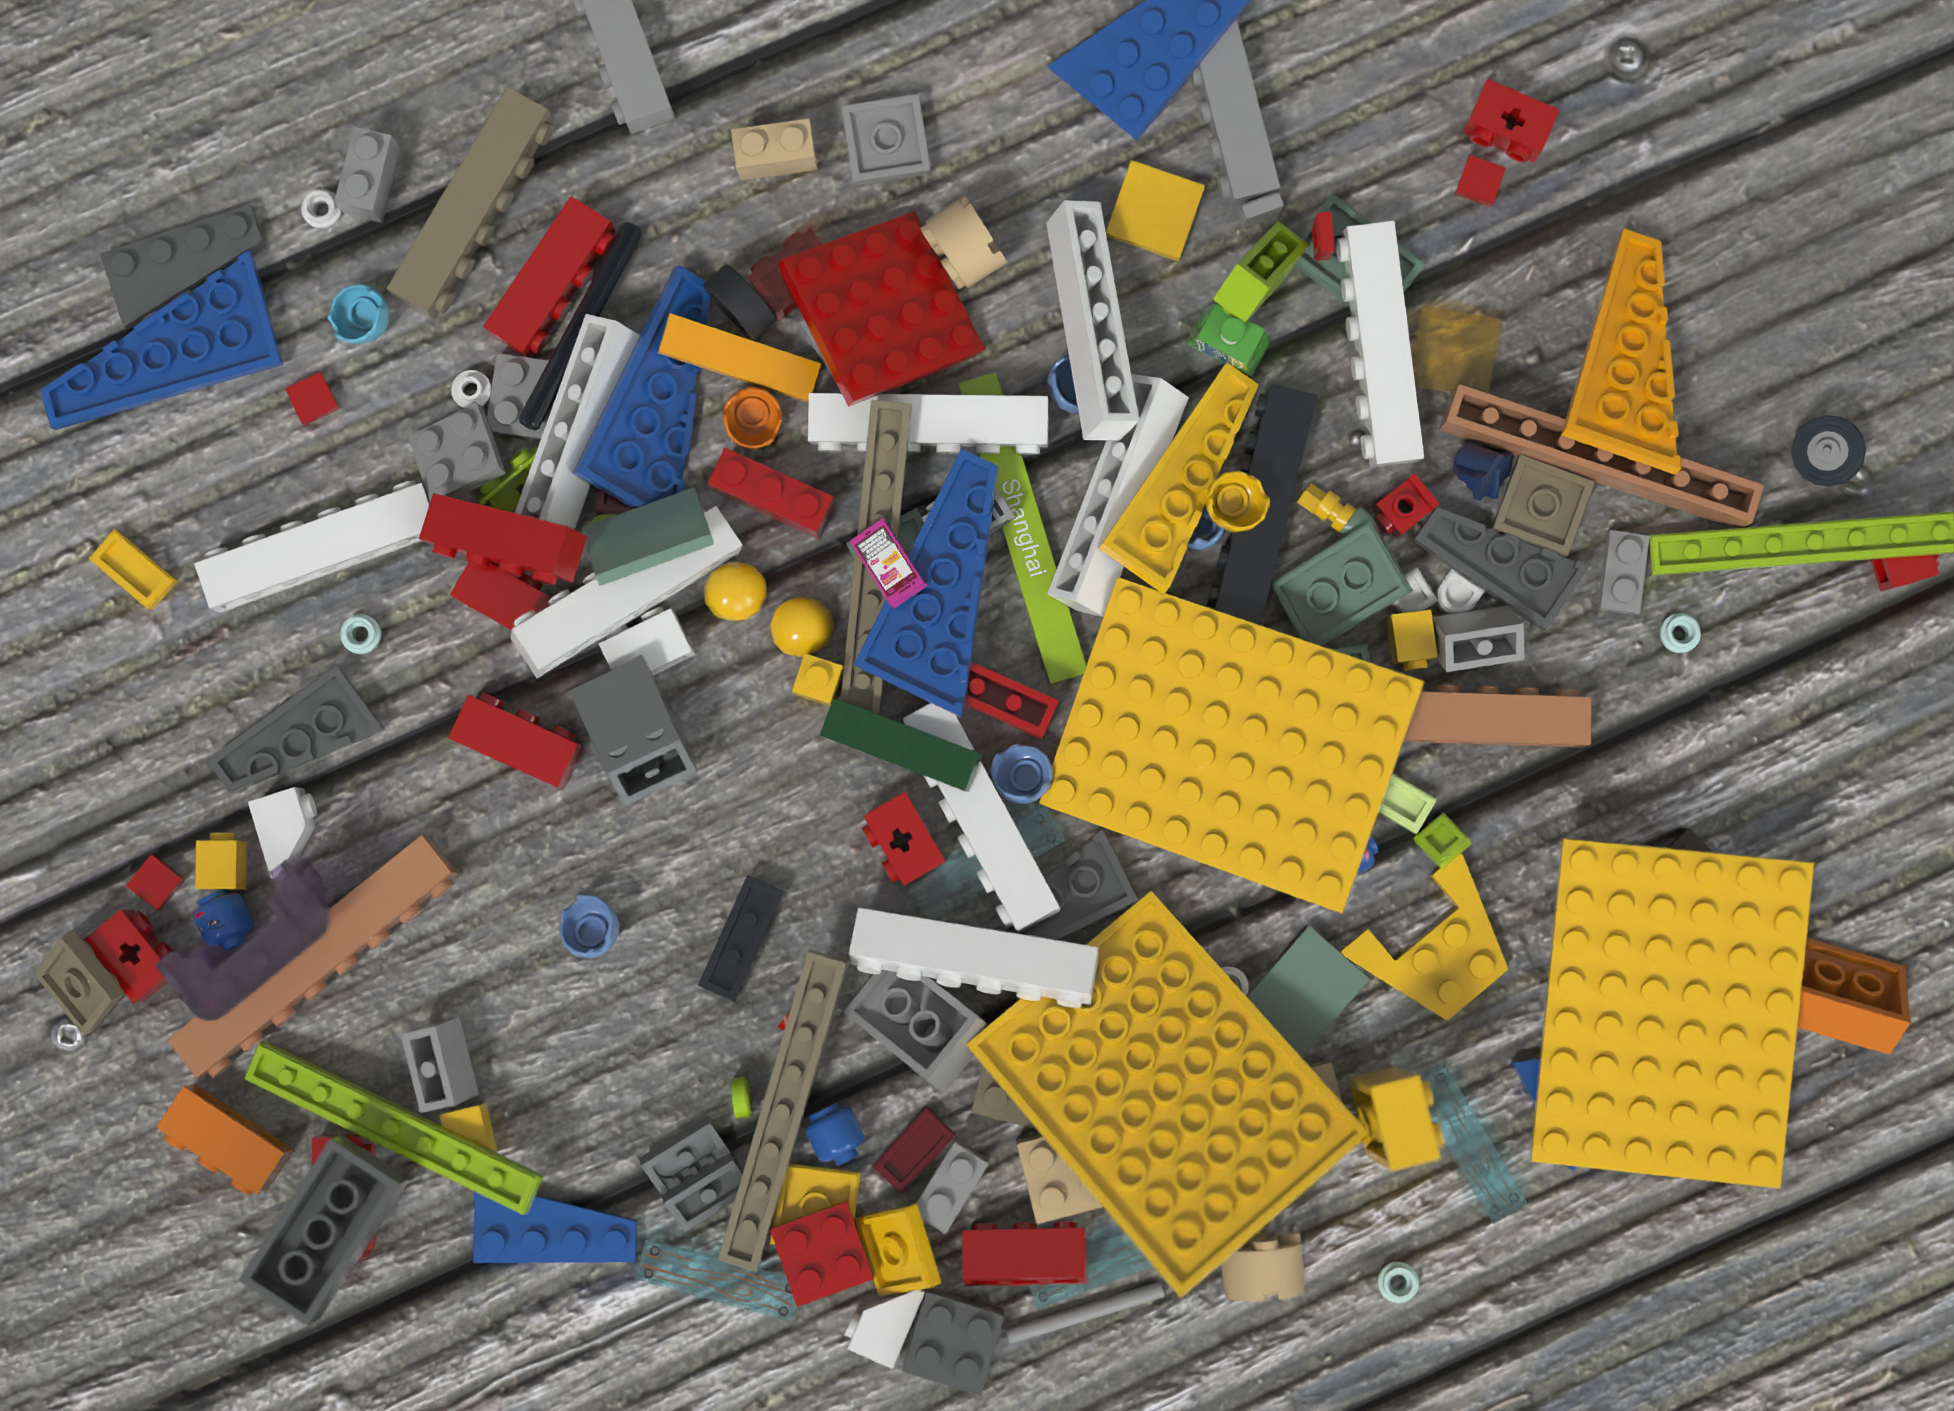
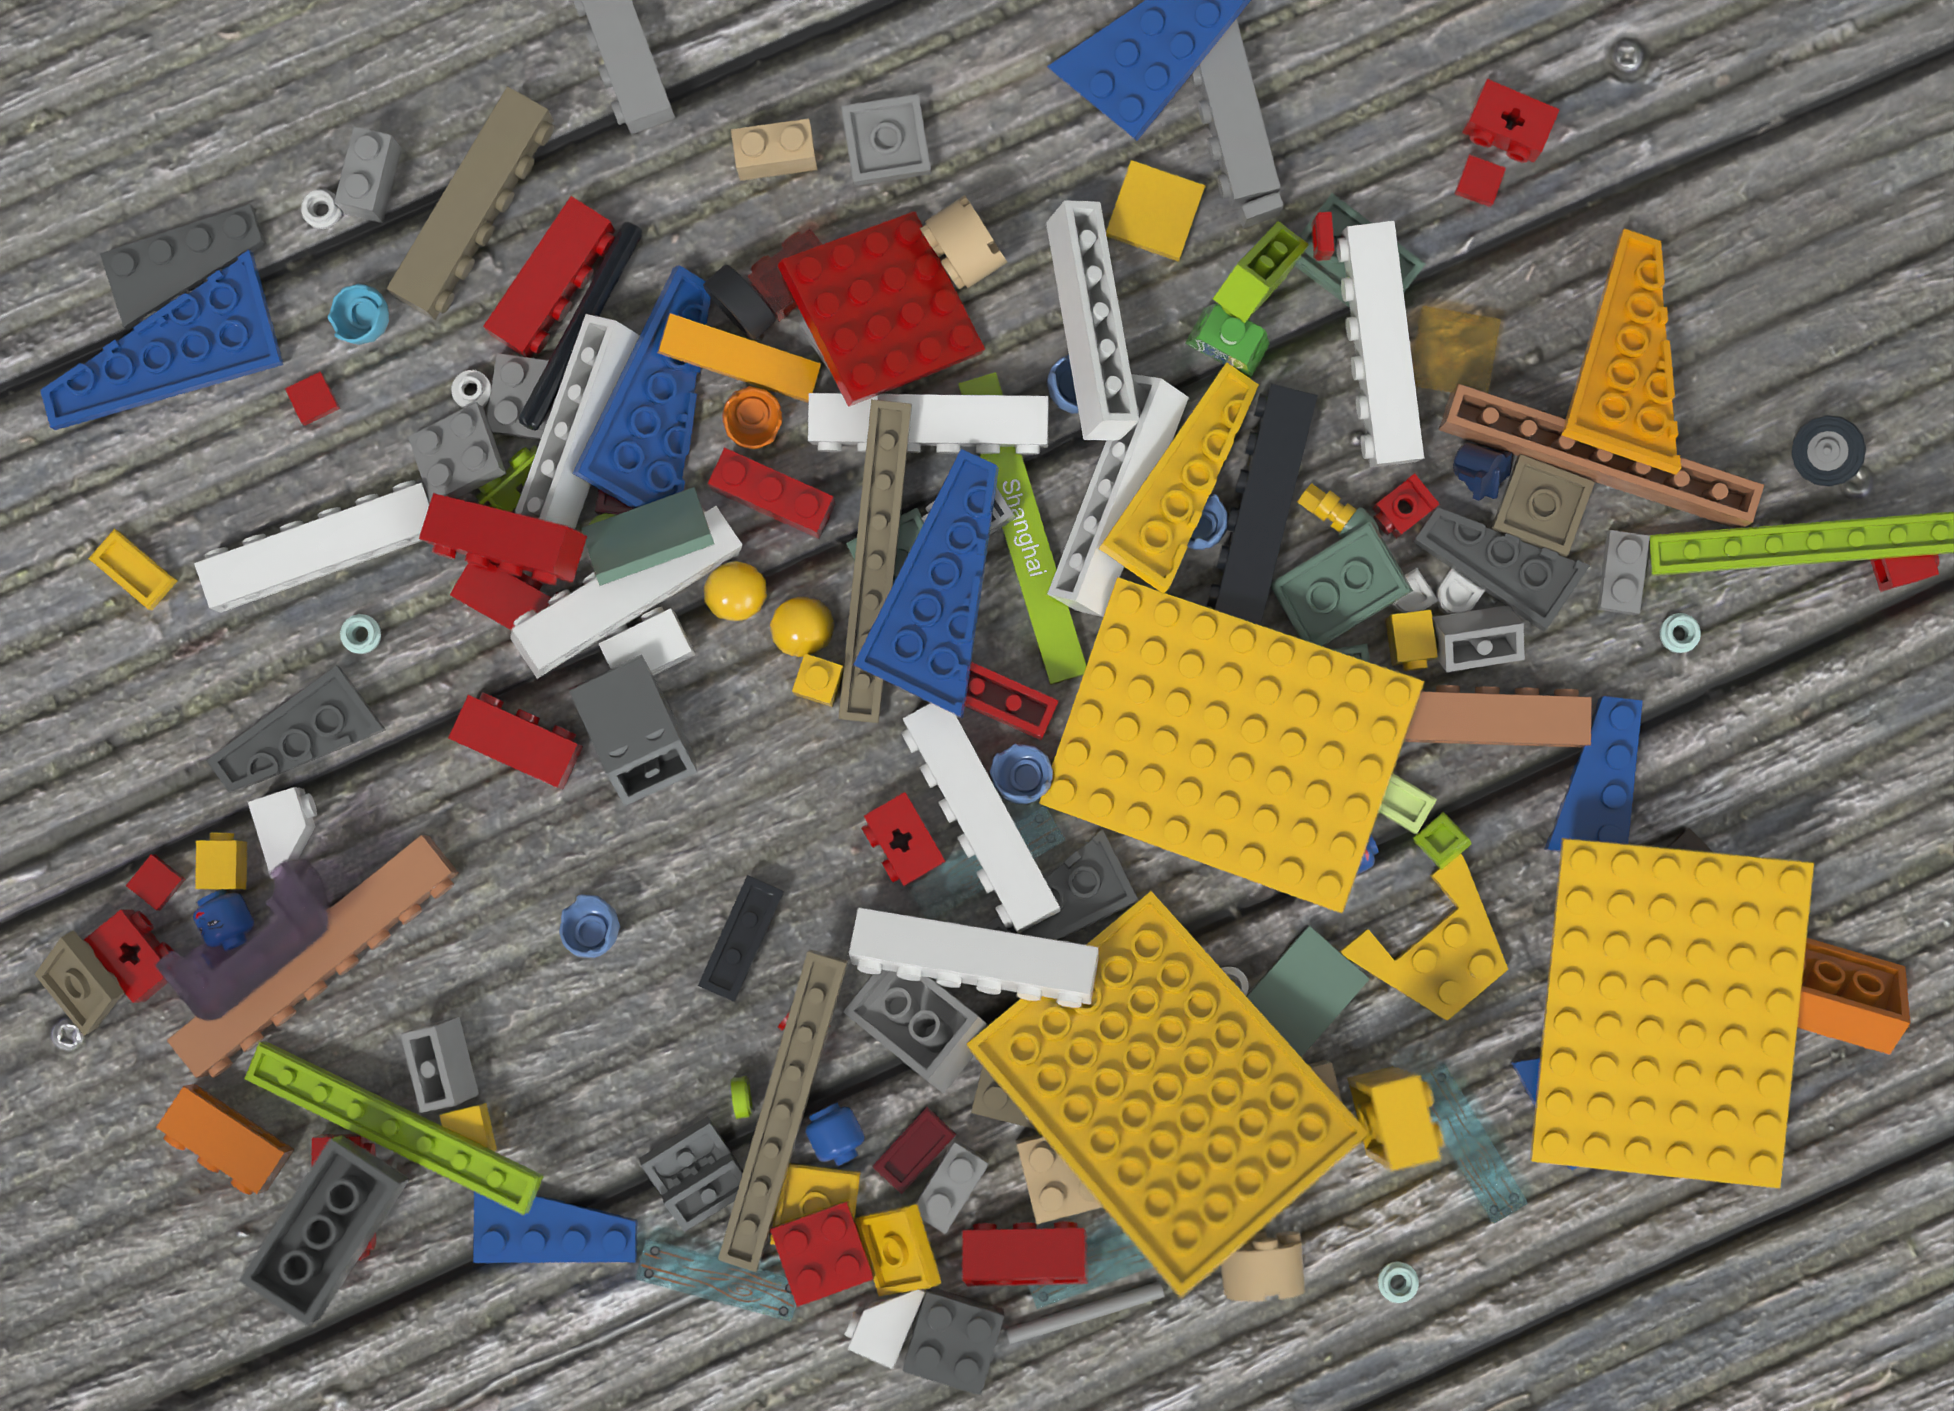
dark green tile [820,698,982,792] -> none
tile [849,518,927,609] -> none
yellow hair [1205,471,1270,533] -> none
none -> blue wing [1544,696,1643,852]

